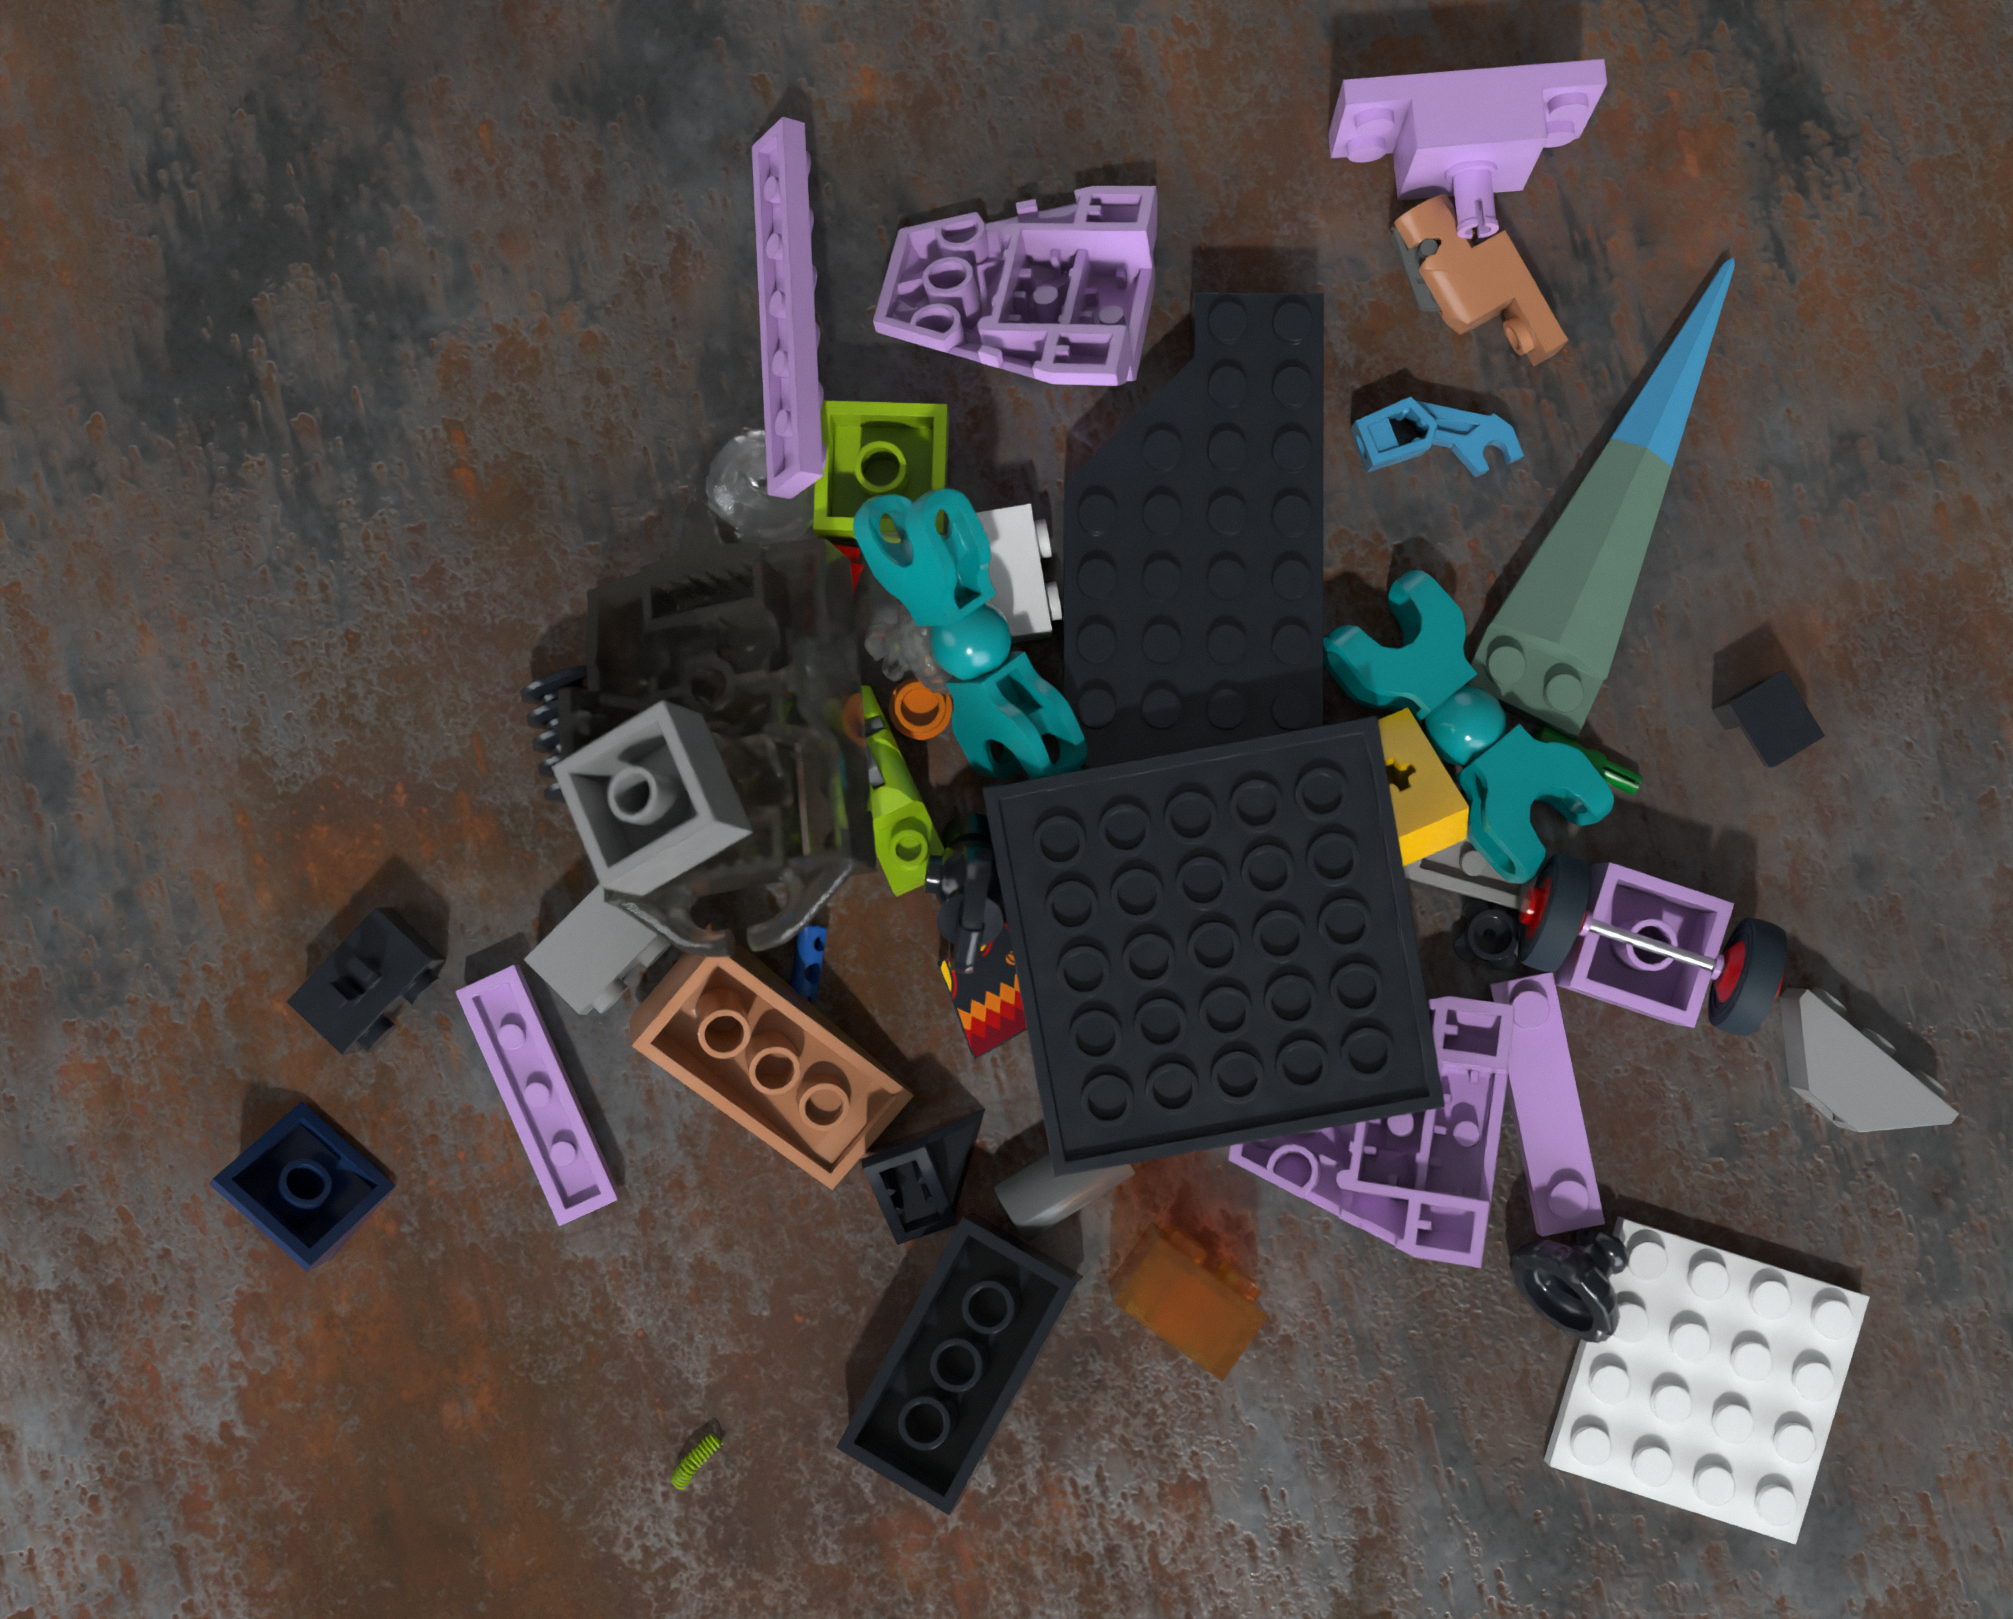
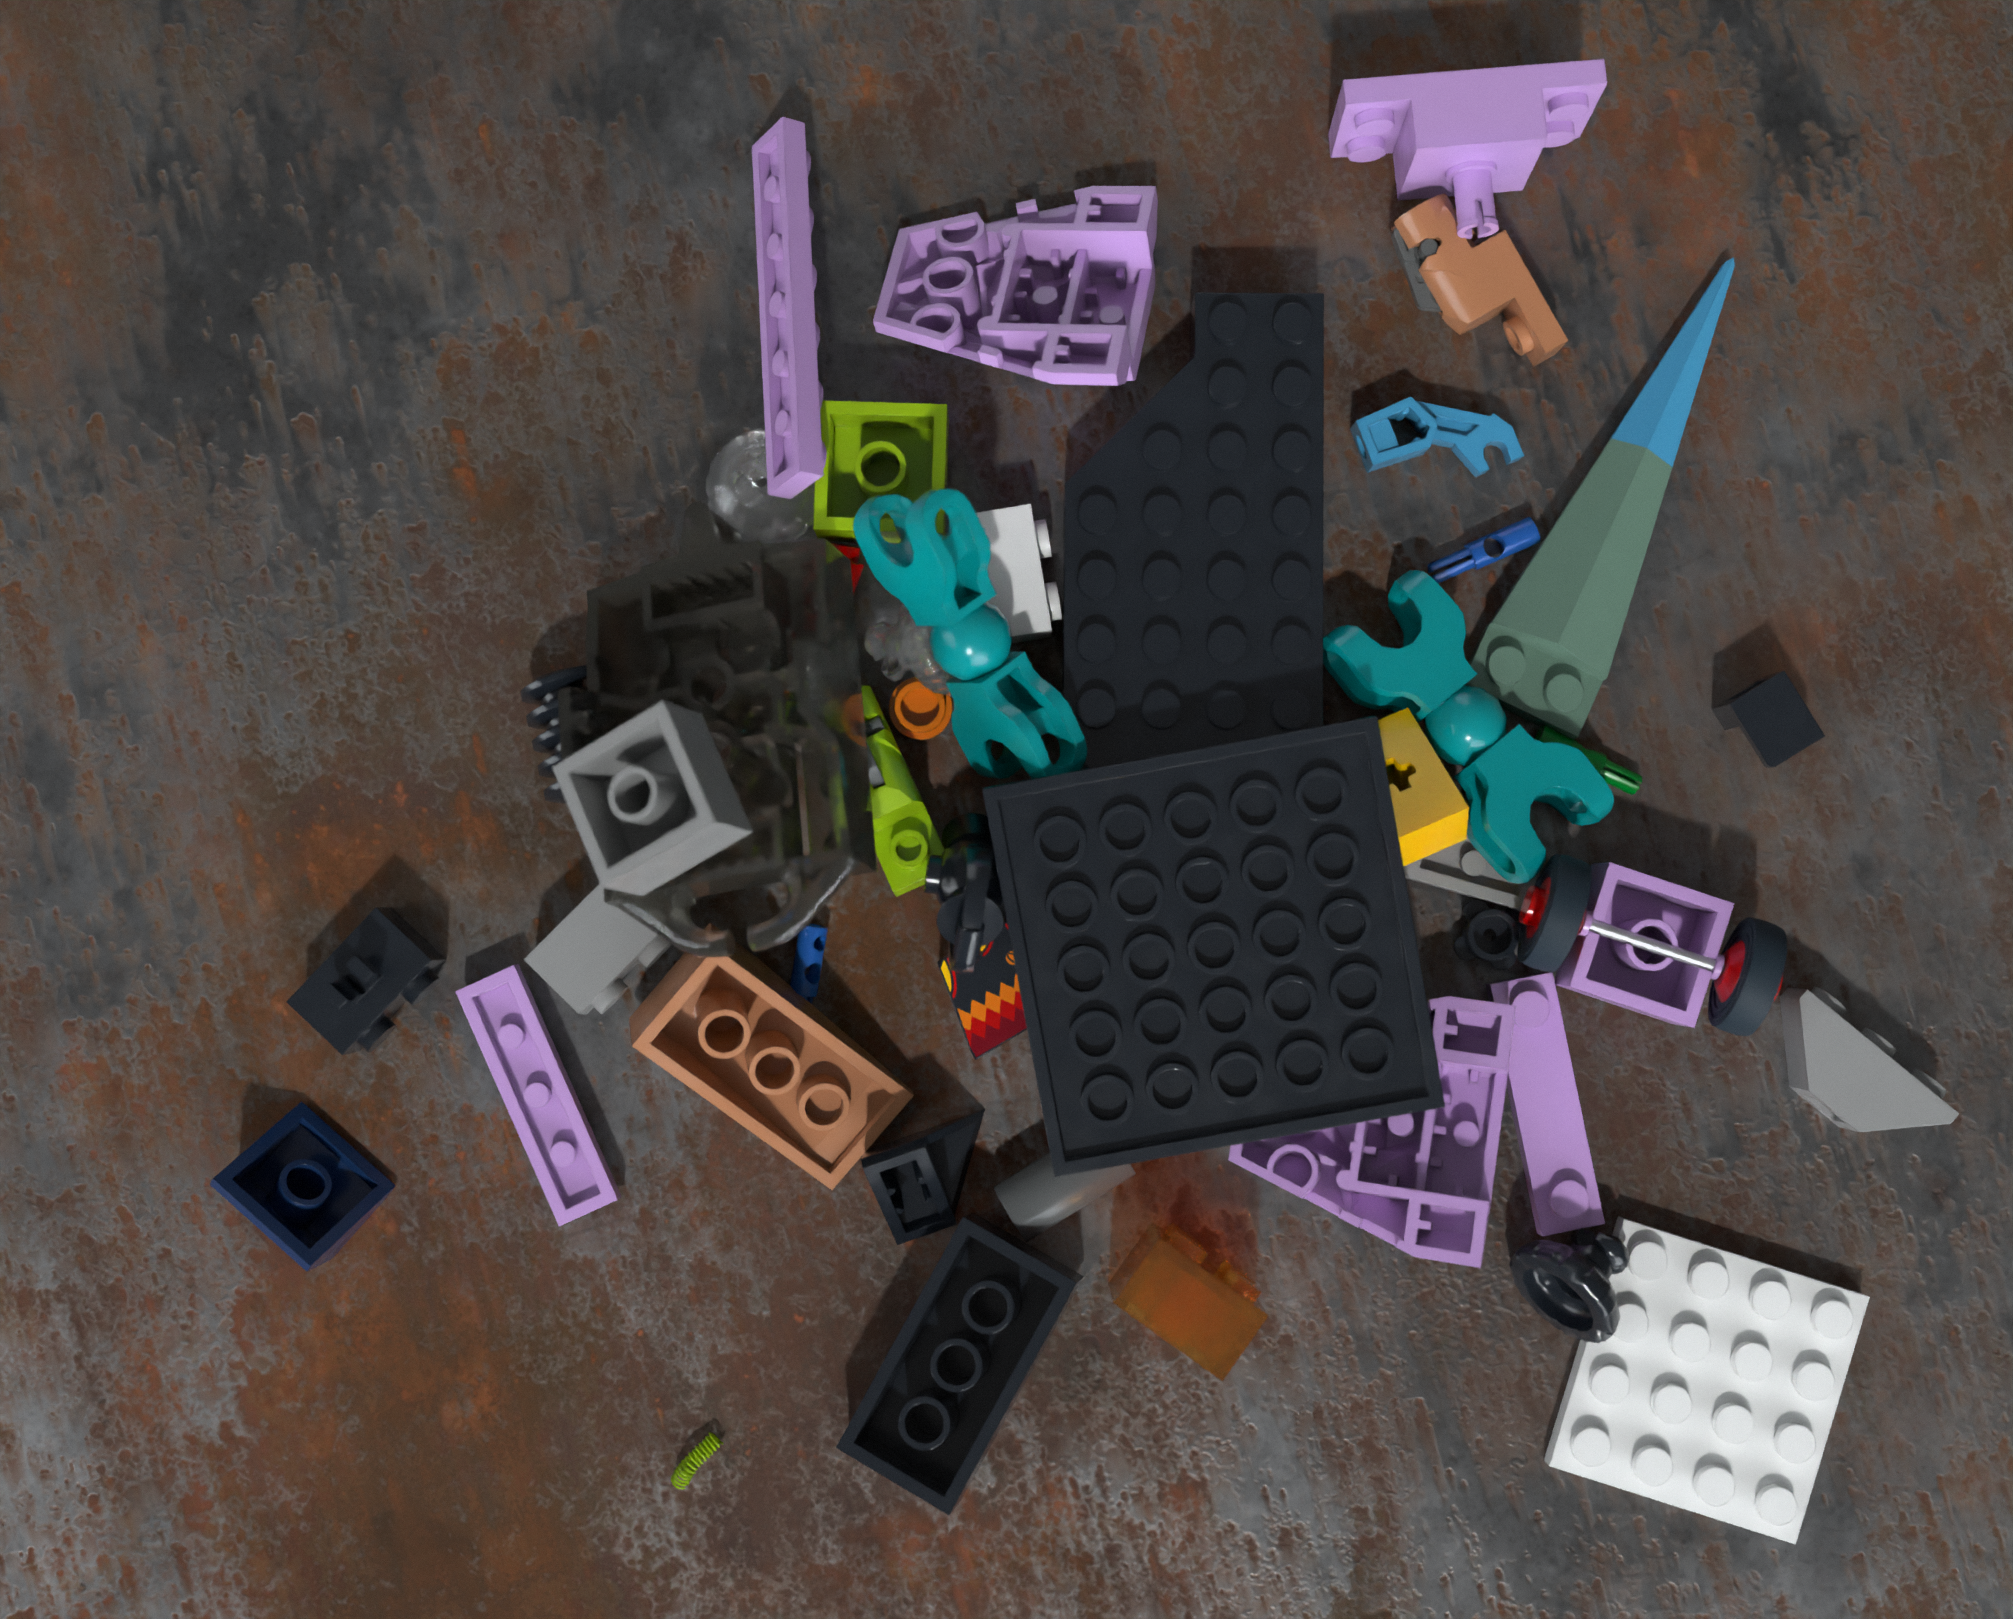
none -> blue pin [1428,517,1541,583]

